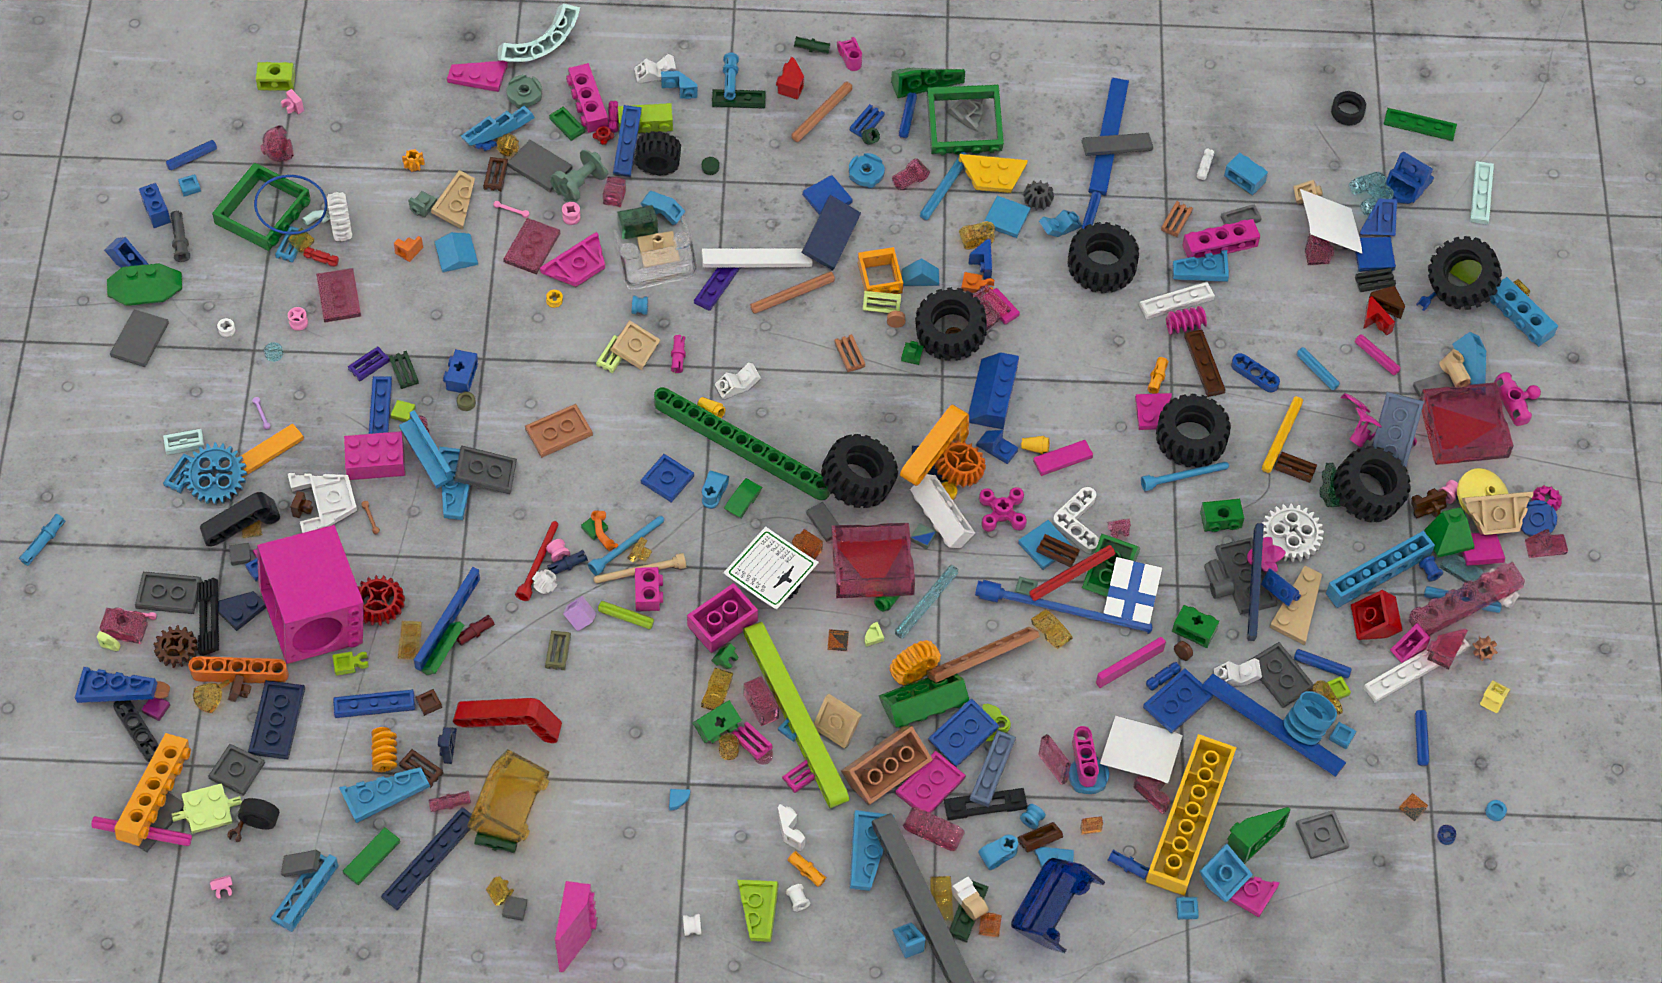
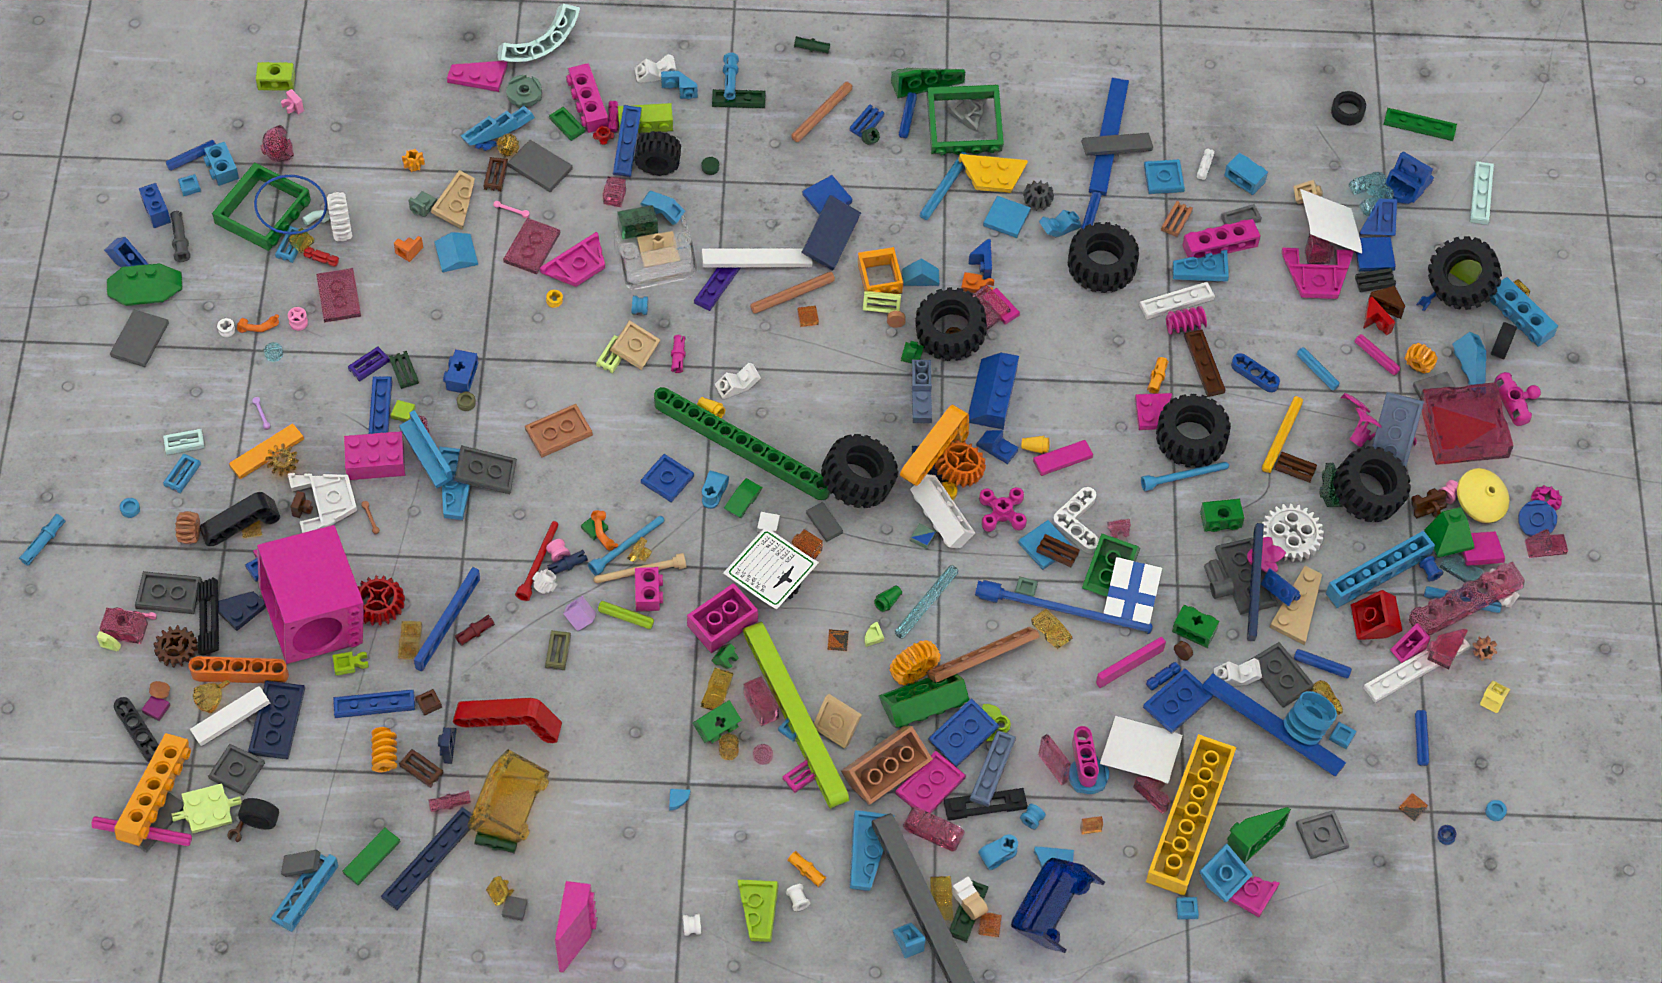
blue wing [75,667,158,703] -> none
dark azure gear [183,442,247,505] -> none
bright pink tile [210,875,233,899] -> none
reddish brown tile [228,674,252,702] -> none
dark grey tile [229,543,251,565] -> none
dark azure wing [339,767,430,823] -> none
green tile [422,621,465,675] -> none
sand green piece [550,149,609,203] -> none
bright pink wheel [562,202,581,225] -> none
dark pink tile [732,722,773,760] -> none
red slope [776,57,804,100] -> none
white slope [778,804,805,852] -> none
clear pink tile [831,523,915,598] -> none
nougat tile [835,334,865,372] -> none
dark pink piece [837,37,862,71] -> none
dark azure plate [849,153,885,188] -> none
clear pink piece [892,158,930,190] -> none
clear yellow piece [959,221,995,250] -> none
reddish brown tile [1017,822,1063,853] -> none
red axle [1029,545,1115,601] -> none
blue pin [1107,849,1150,880] -> none
lime tile [1323,676,1351,702] -> none
tan piece [1439,349,1471,389] -> none
tan wing [1462,492,1533,535] -> none
none -> dark azure tile [120,498,140,518]
none -> nougat gear [175,511,201,544]
none -> white tile [190,686,270,746]
none -> dark azure brick [203,141,239,186]
none -> orange piece [237,314,279,333]
none -> clear yellow gear [265,443,299,477]
none -> white tile [757,512,780,533]
none -> clear orange tile [797,305,819,327]
none -> sand blue slope [912,359,932,423]
none -> dark azure tile [1144,159,1185,194]
none -> dark pink wing [1281,248,1354,299]
none -> light orange gear [1404,343,1438,374]
none -> black tyre [1491,322,1517,359]

